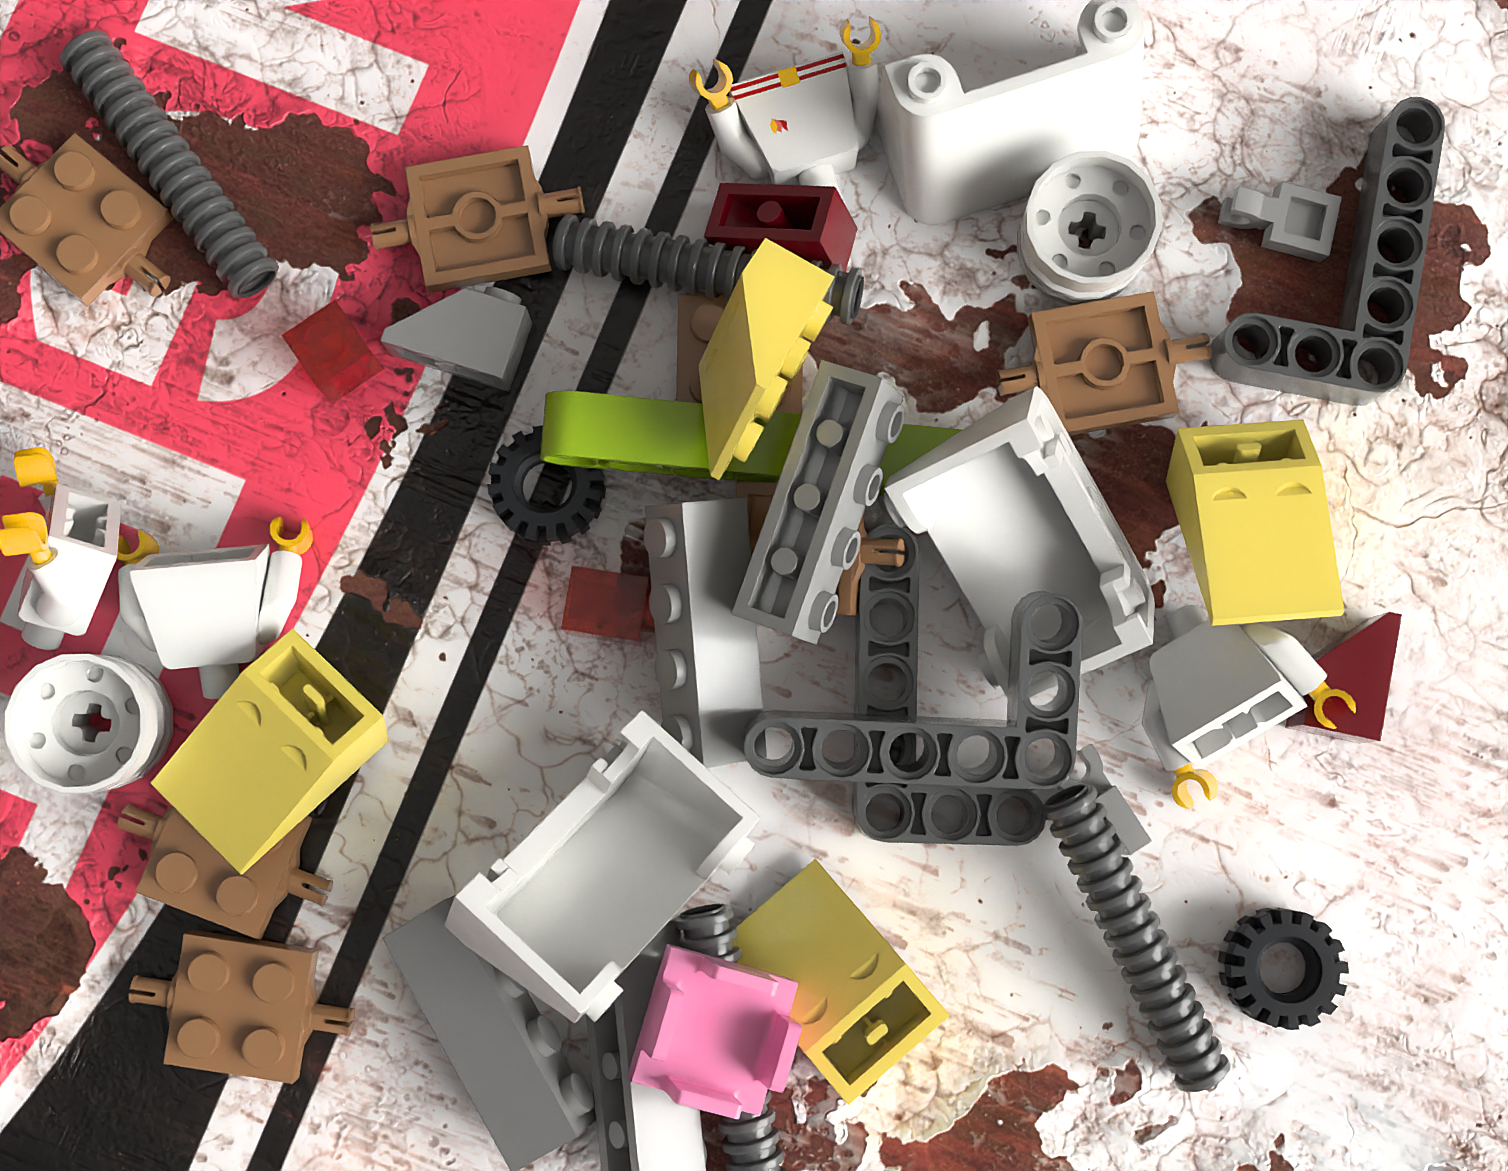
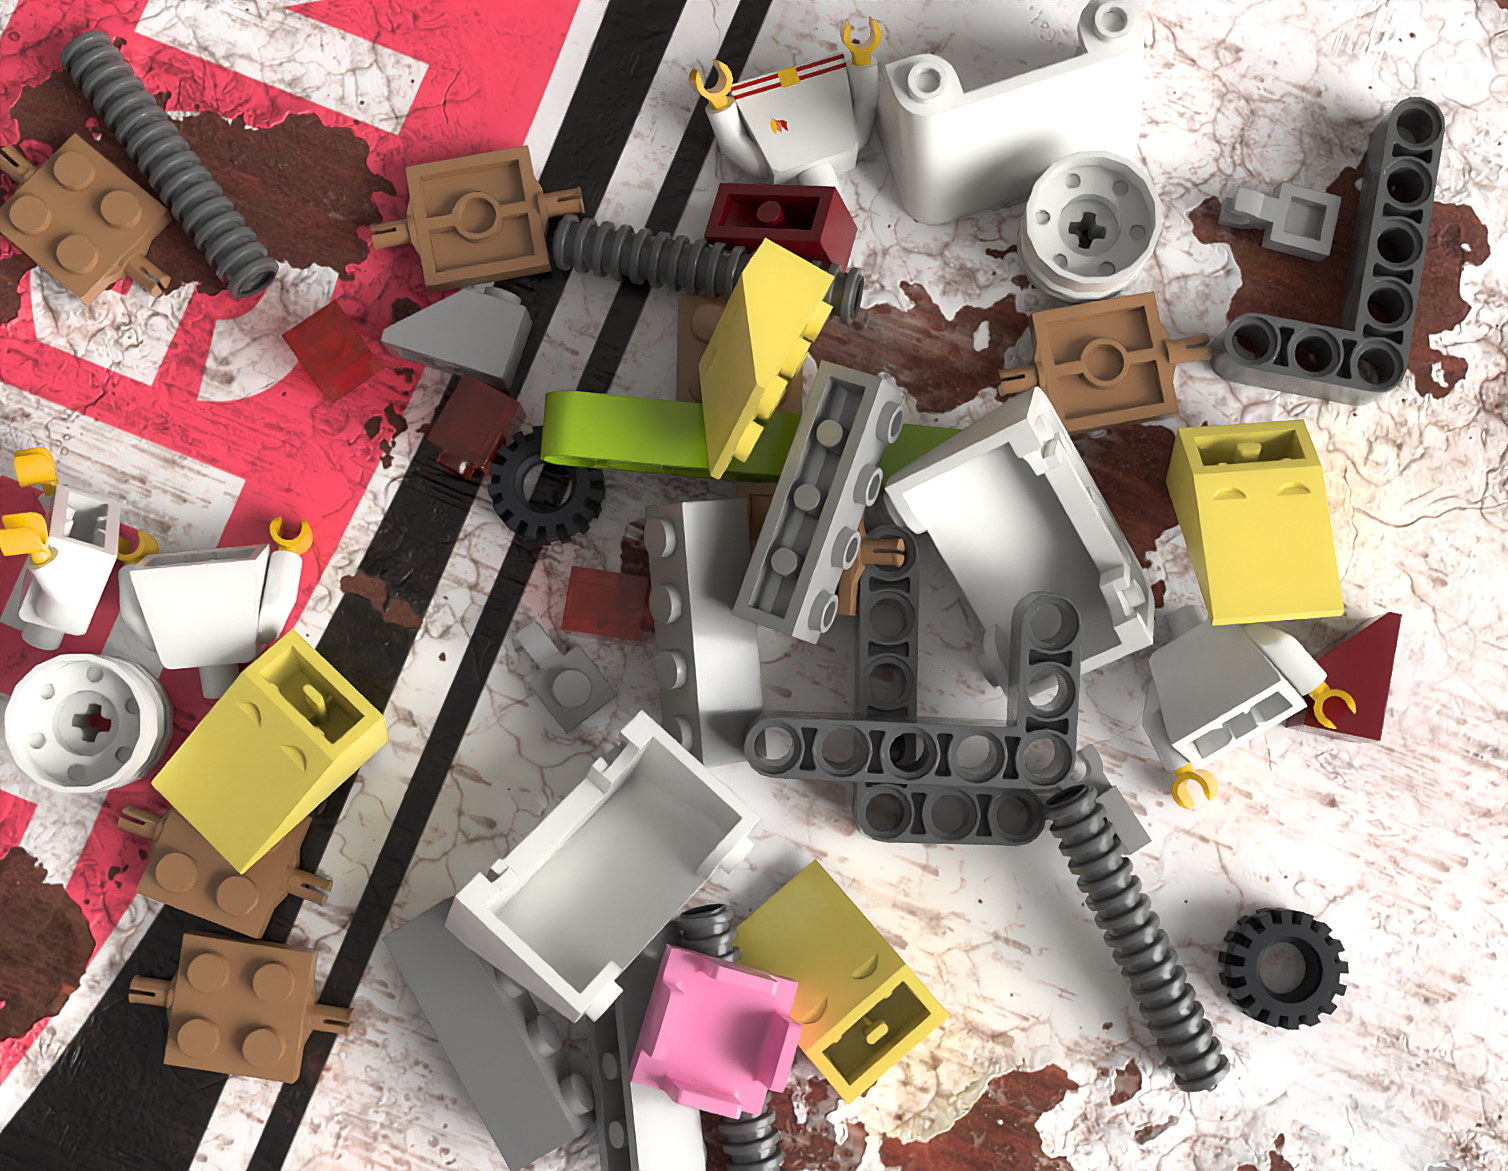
none -> clear red brick [426,372,527,480]
none -> light grey plate [514,620,618,734]

